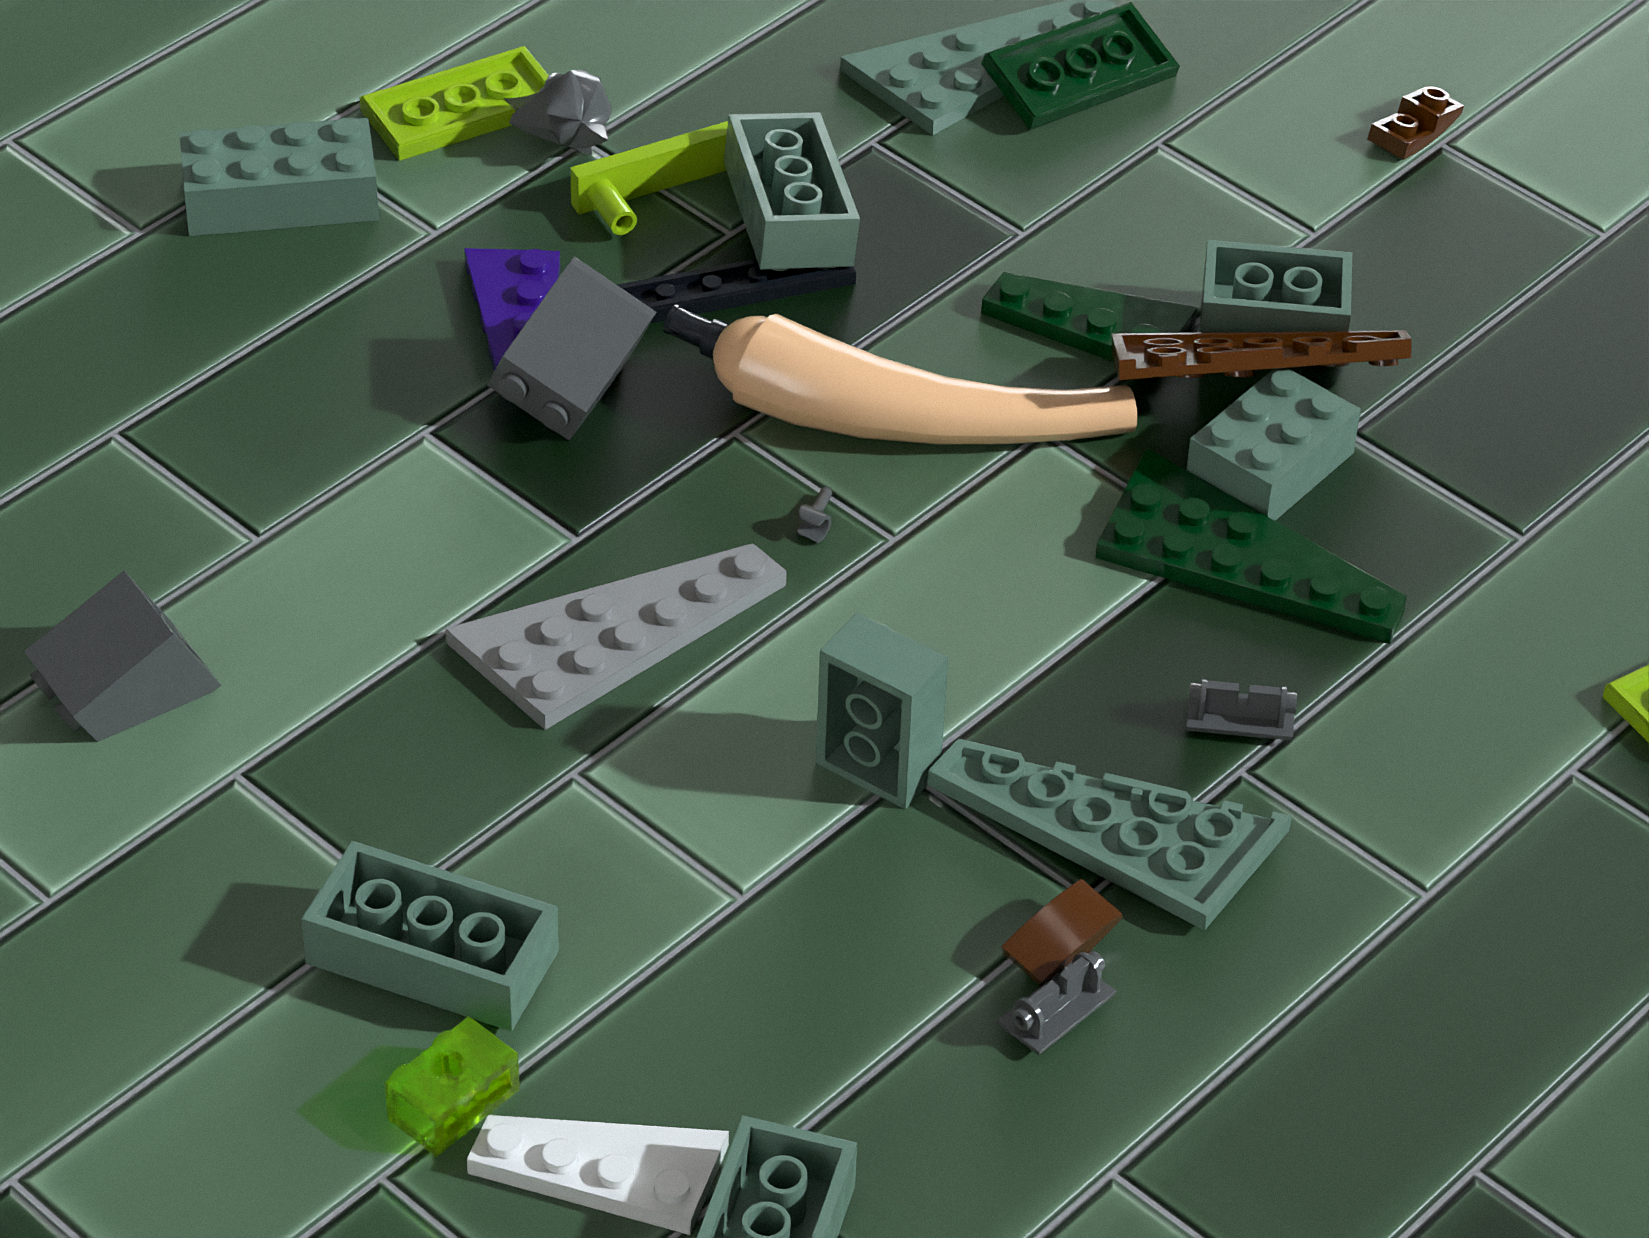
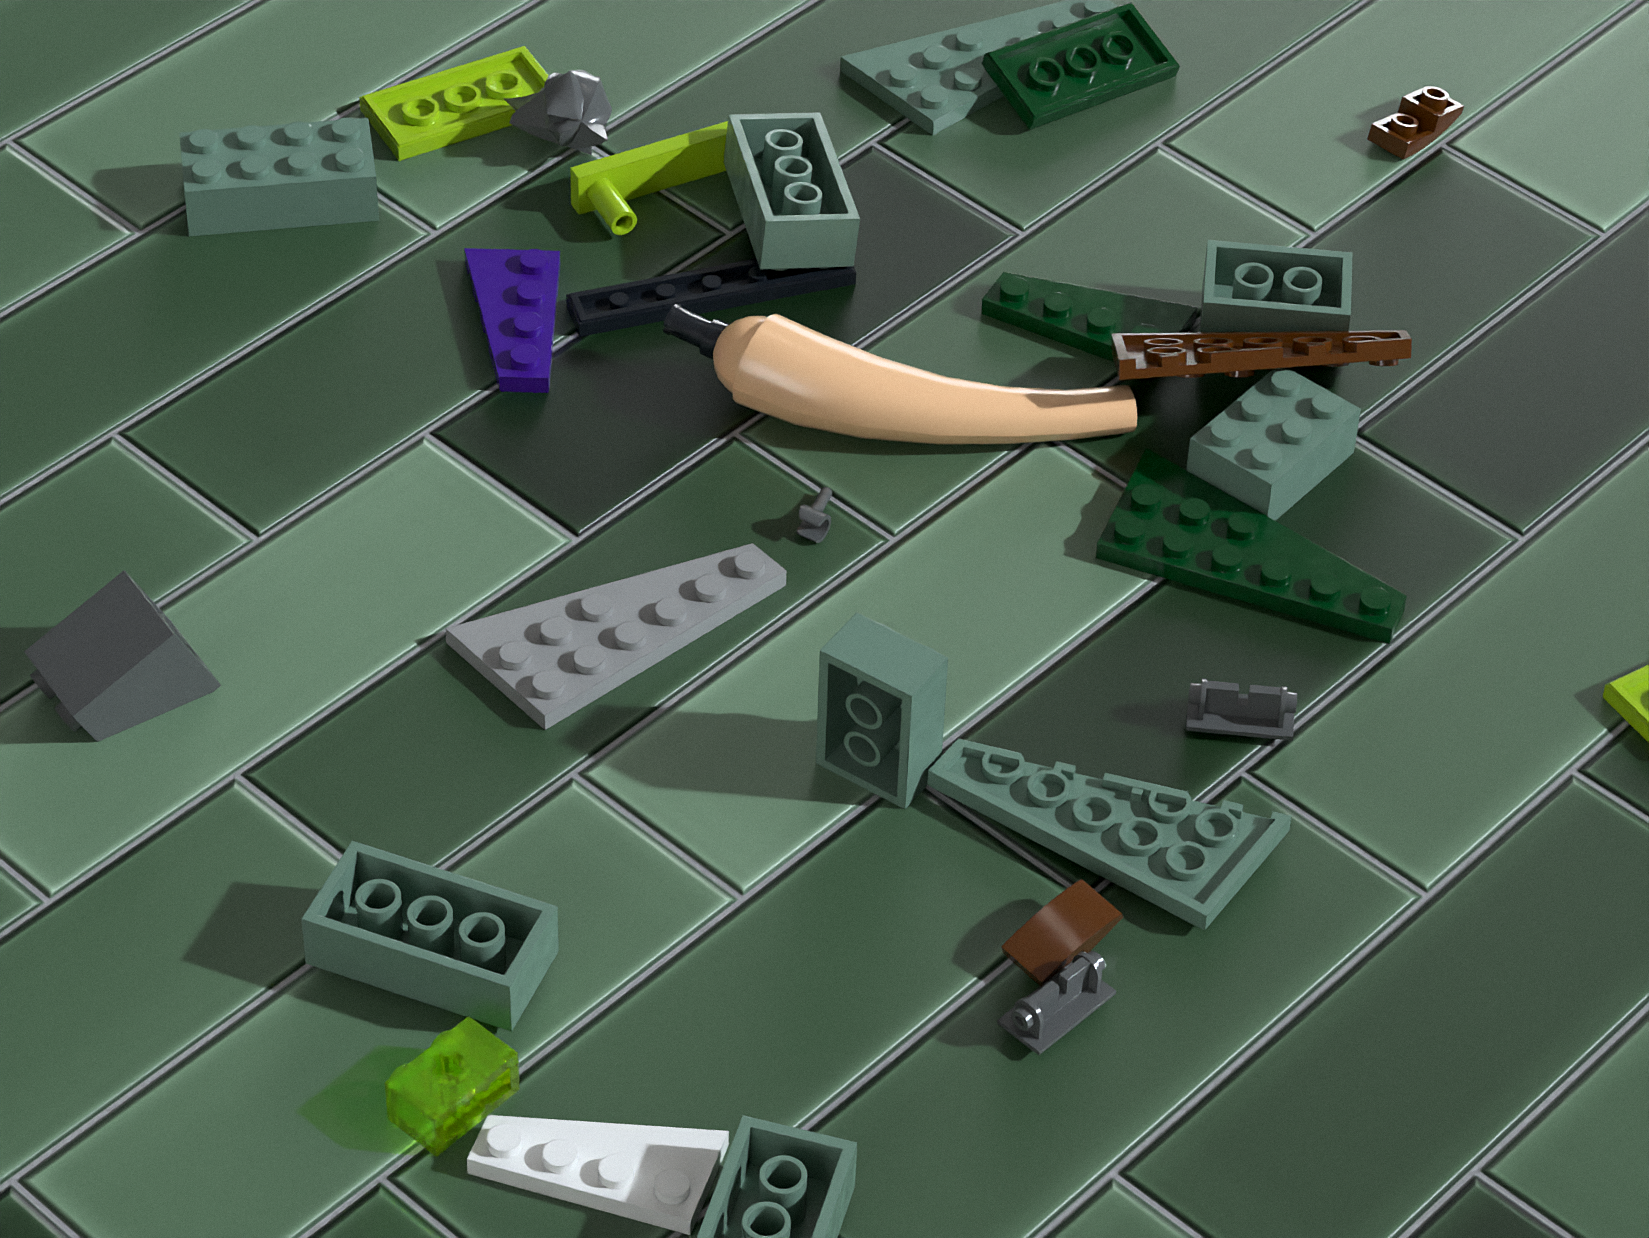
dark grey slope [487,256,657,441] -> none

